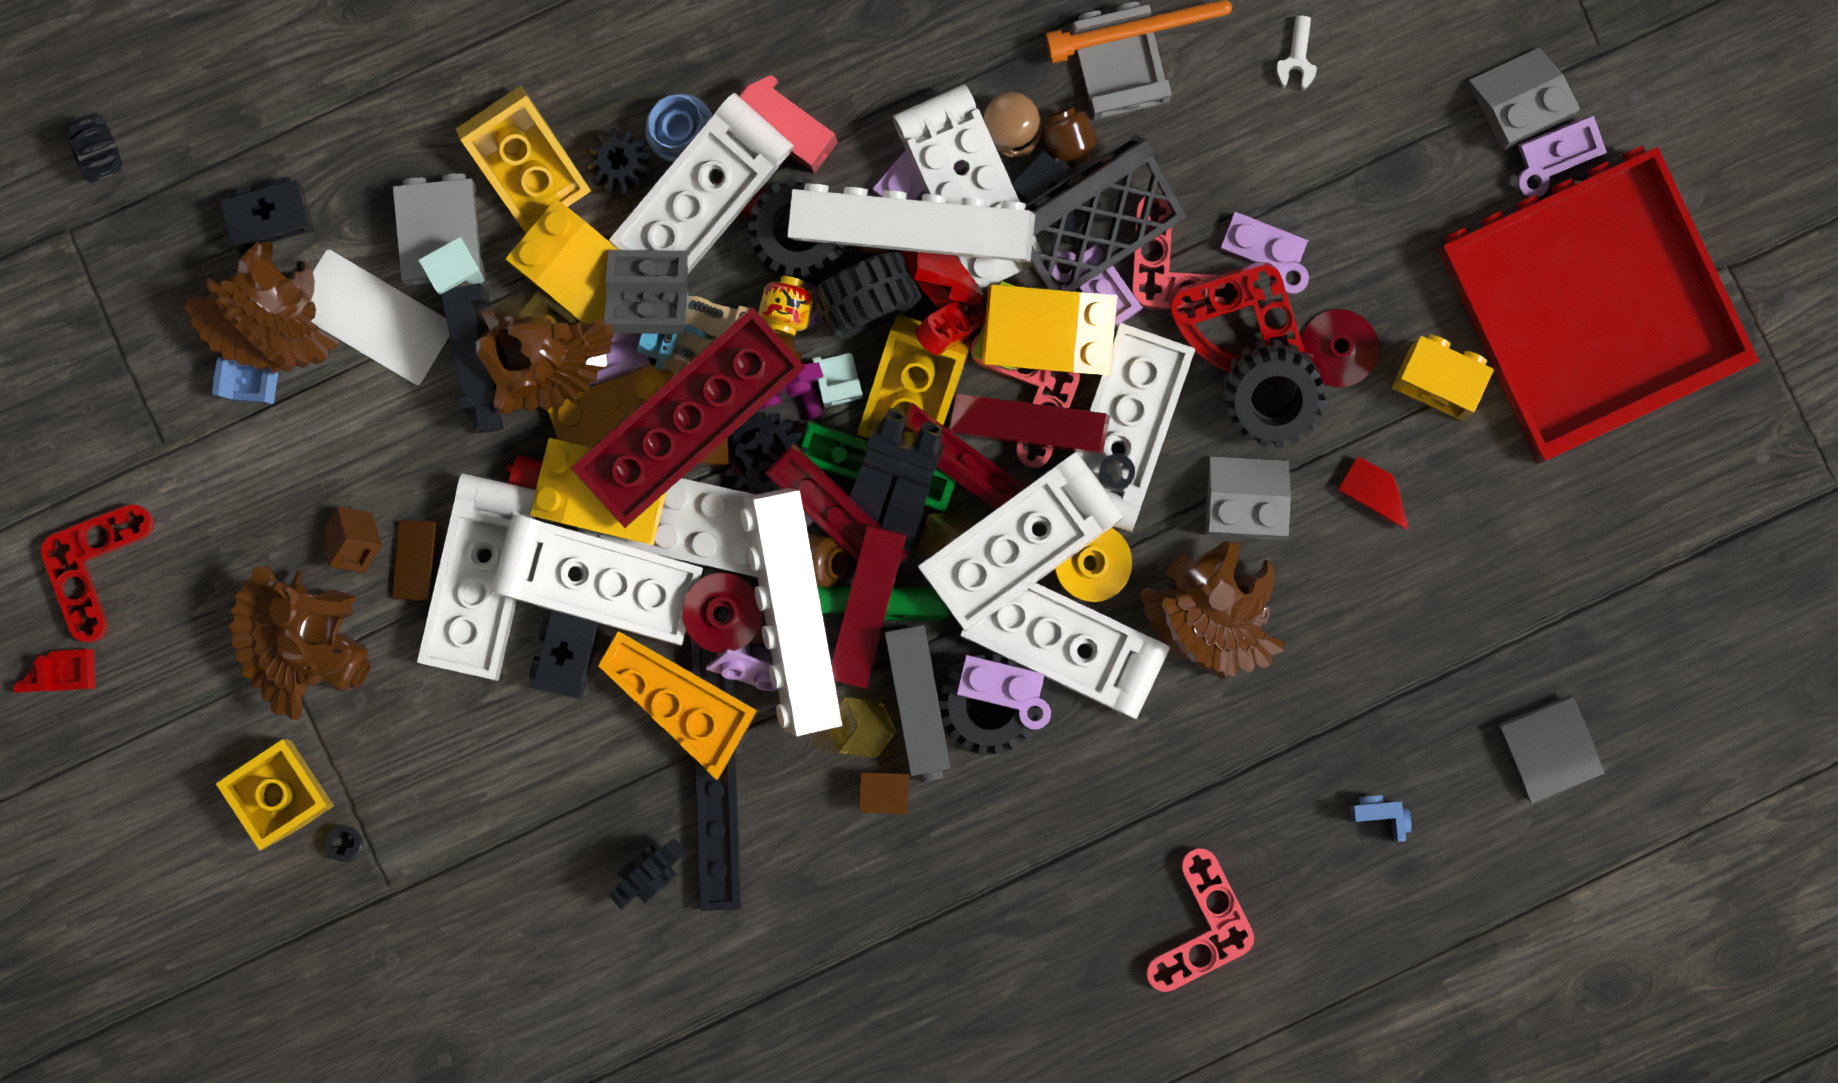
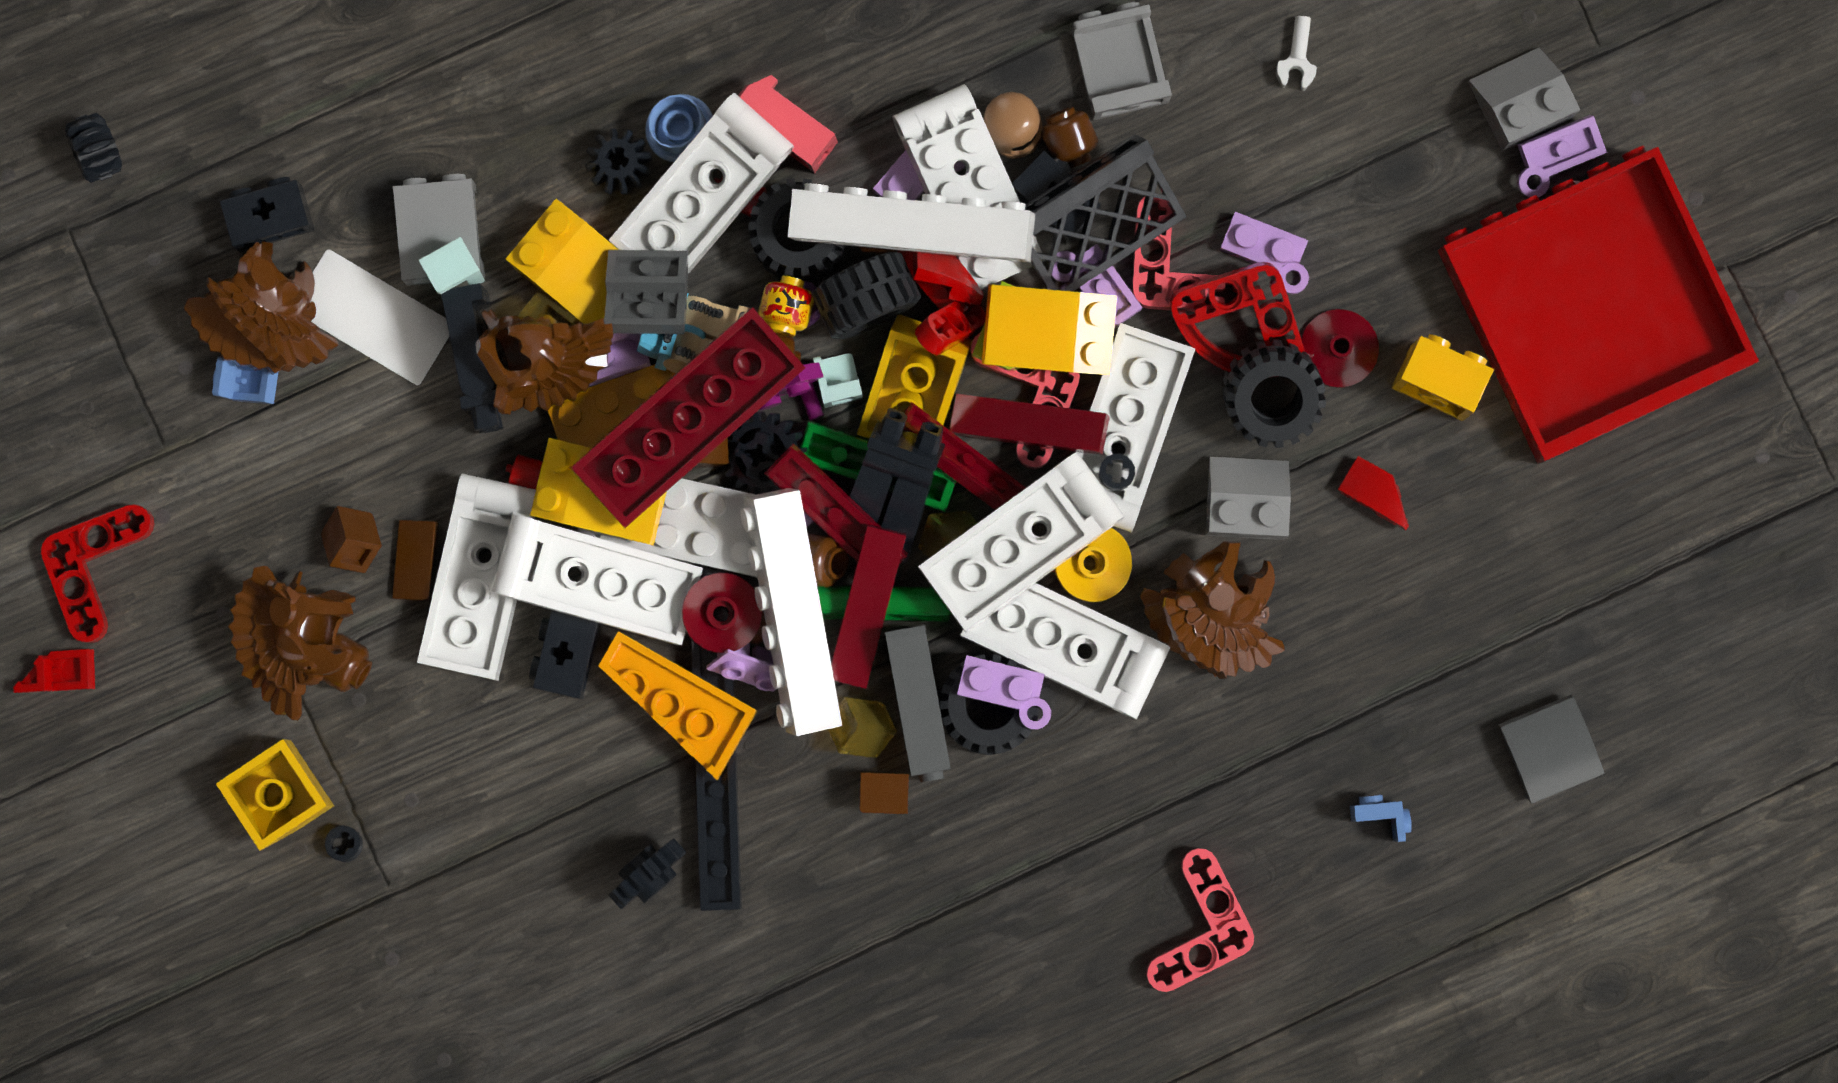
yellow slope [456,85,591,234] -> none
orange piece [1045,0,1232,64] -> none

